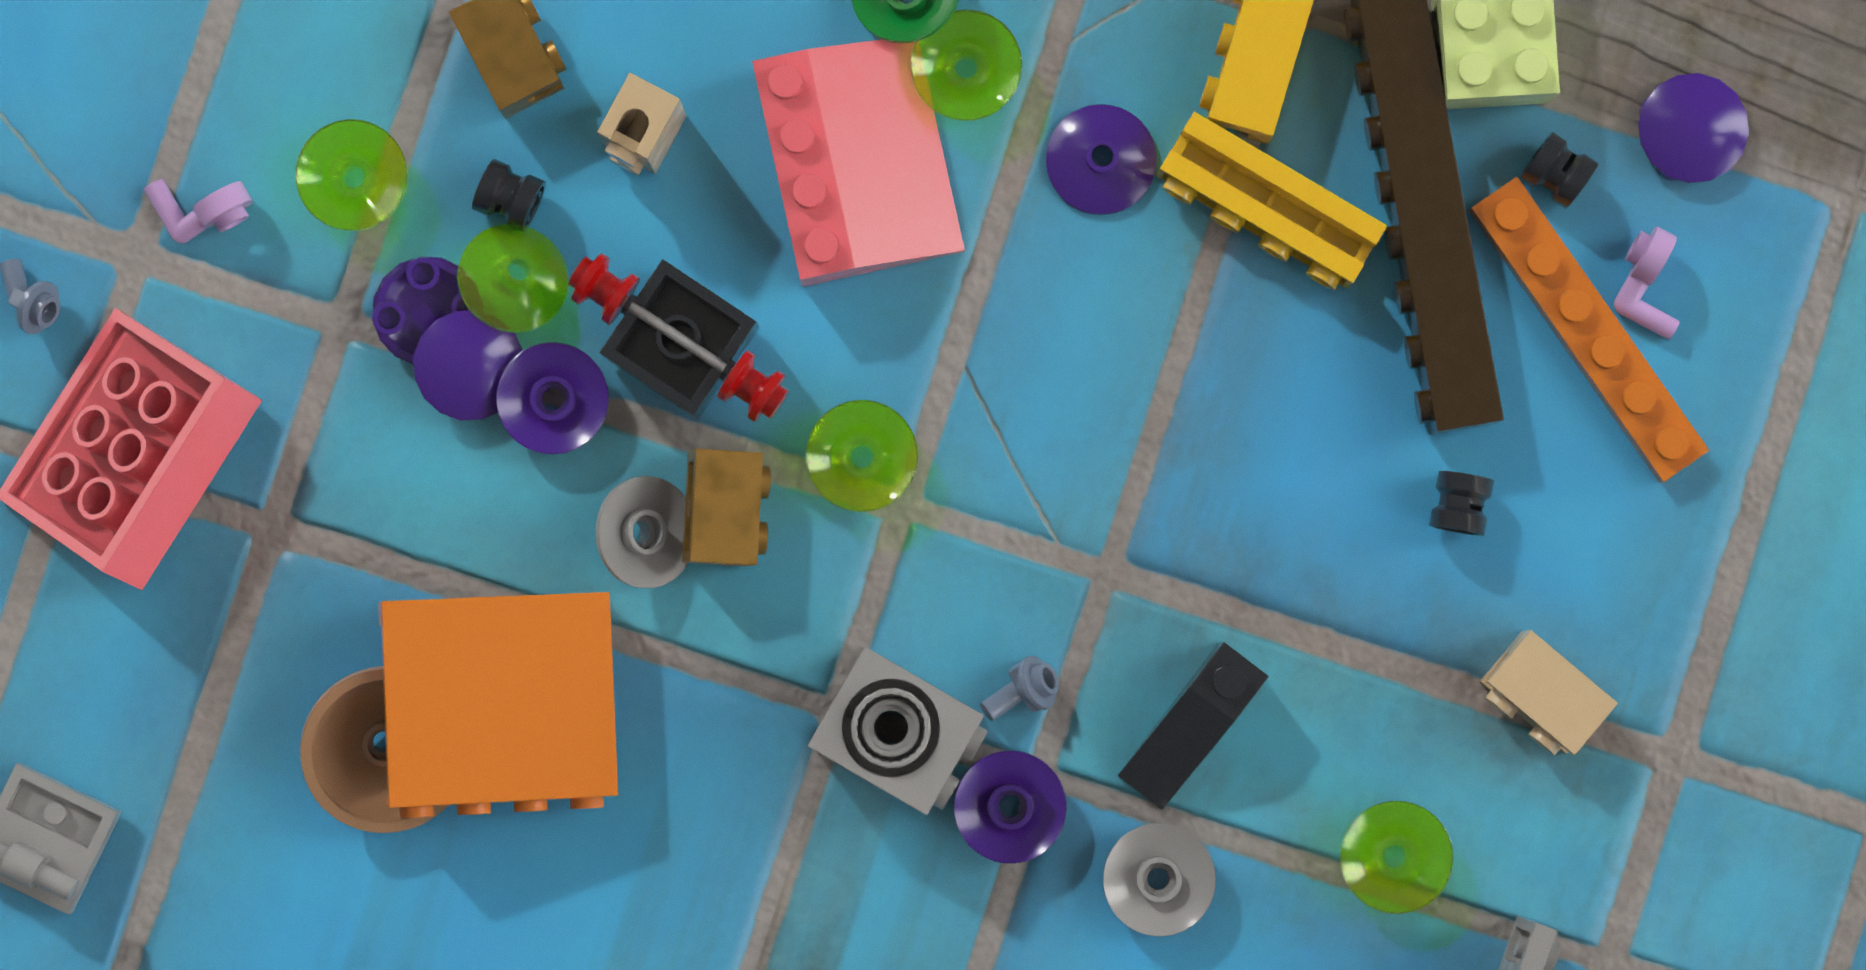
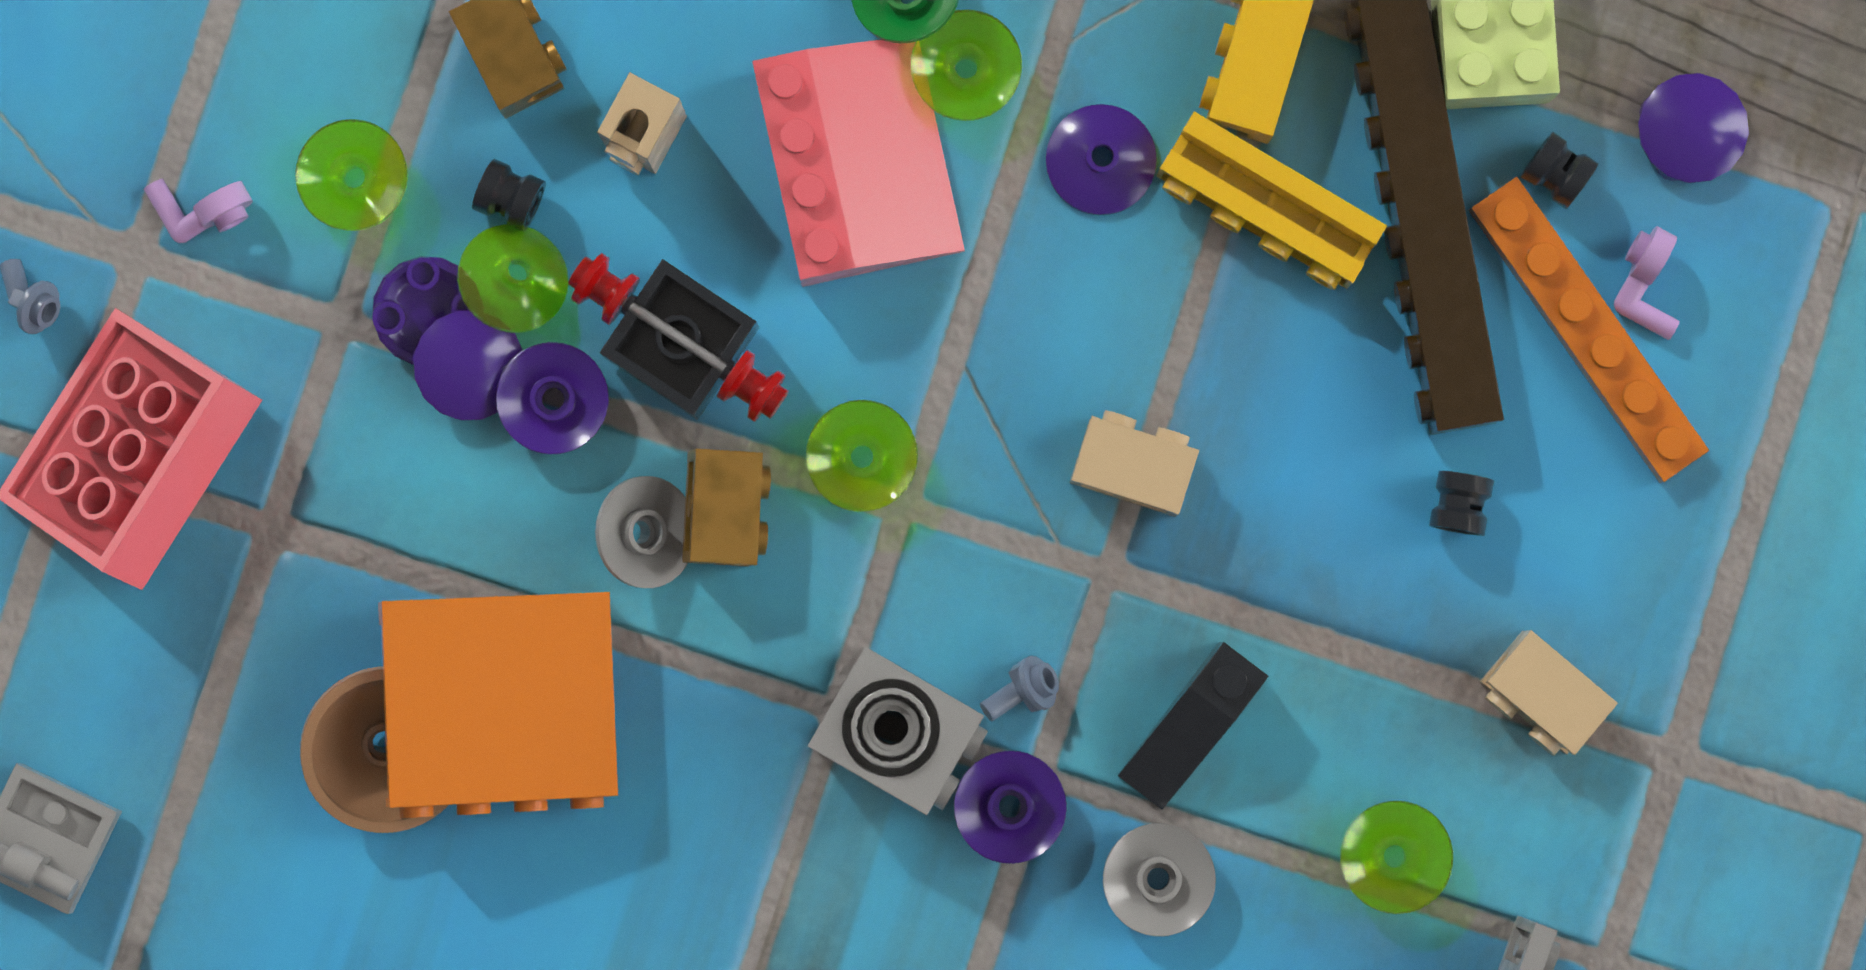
none -> tan brick [1069,410,1199,517]

